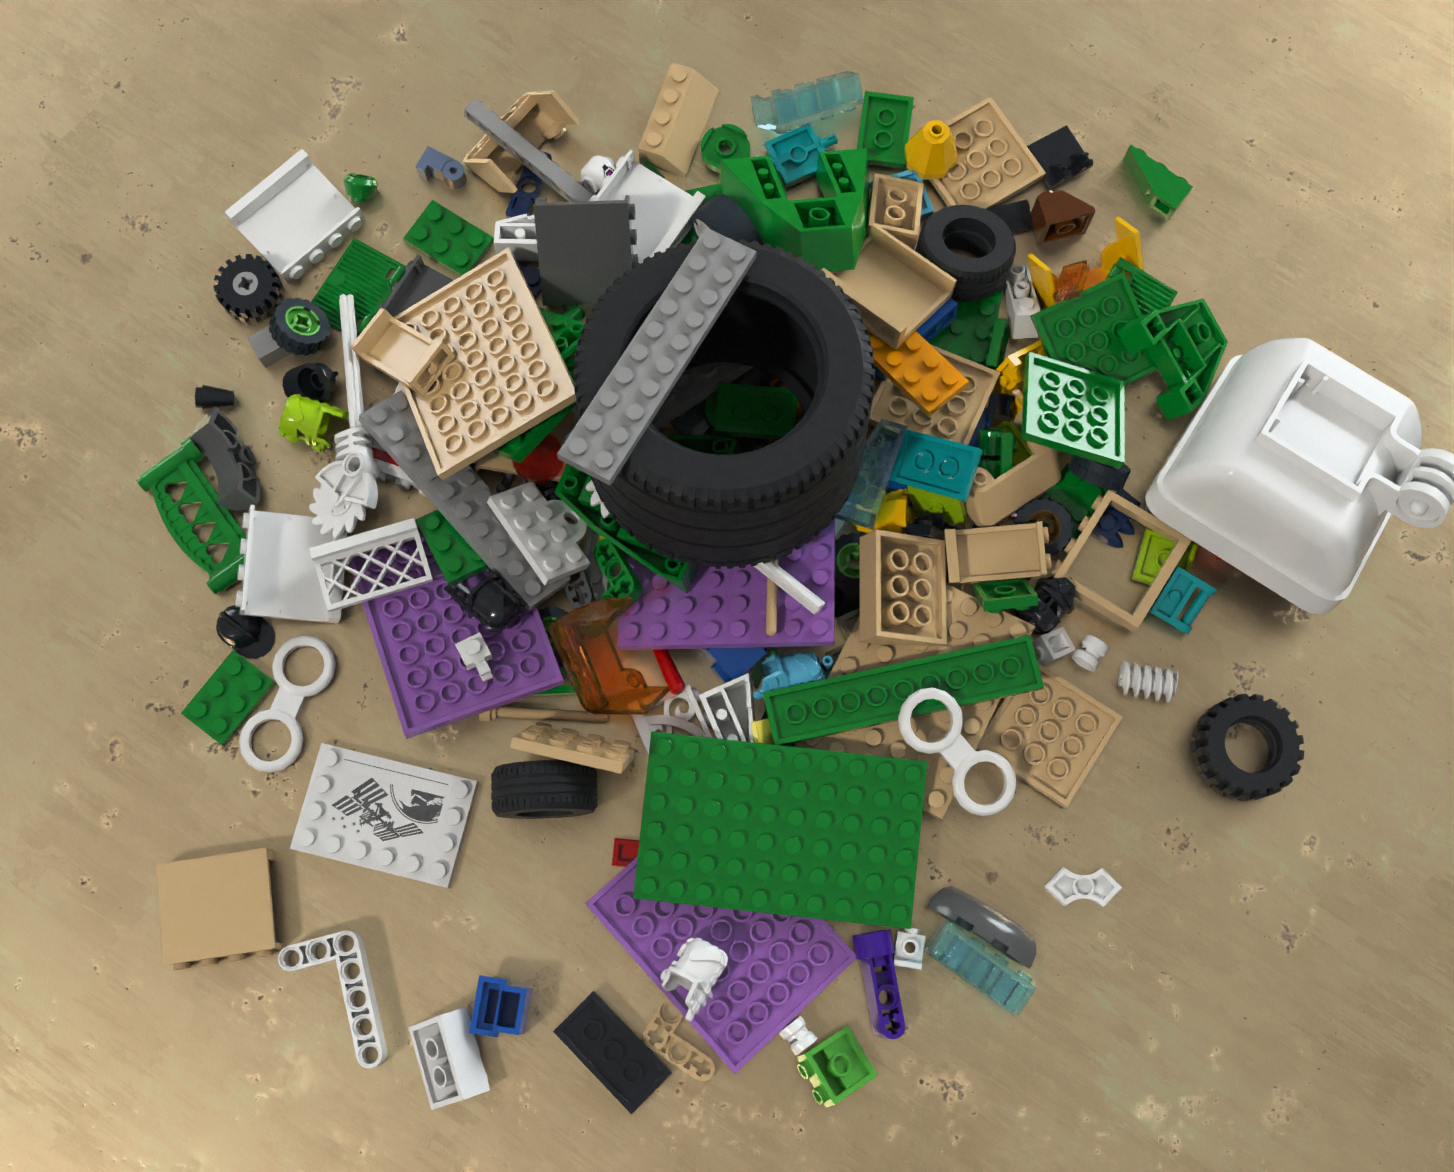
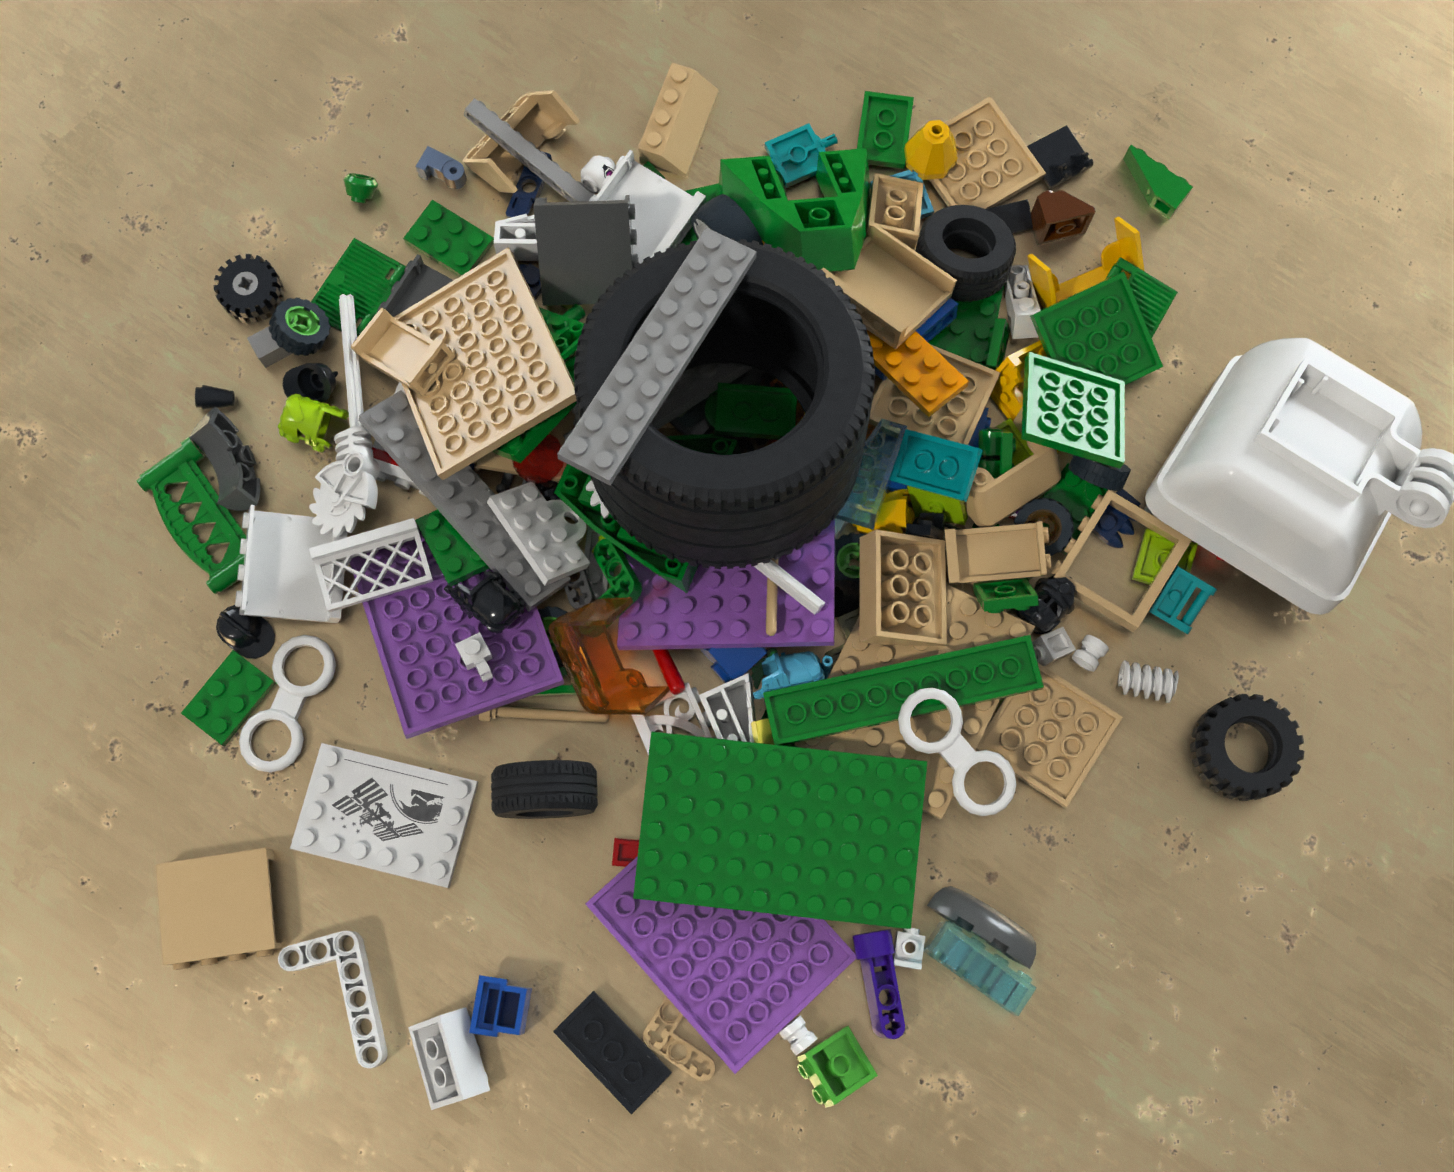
white panel [225,149,365,284] -> none
tan plate [510,722,636,774] -> none
white helmet [661,937,728,1022] -> none
green plate [701,124,750,173] -> none
clear light blue wedge [750,71,864,134] -> none
black plate [986,392,1015,422] -> none
white tile [1043,867,1122,907] -> none
clear orange tile [1053,260,1090,303] -> none
green wedge [1117,298,1228,420] -> none

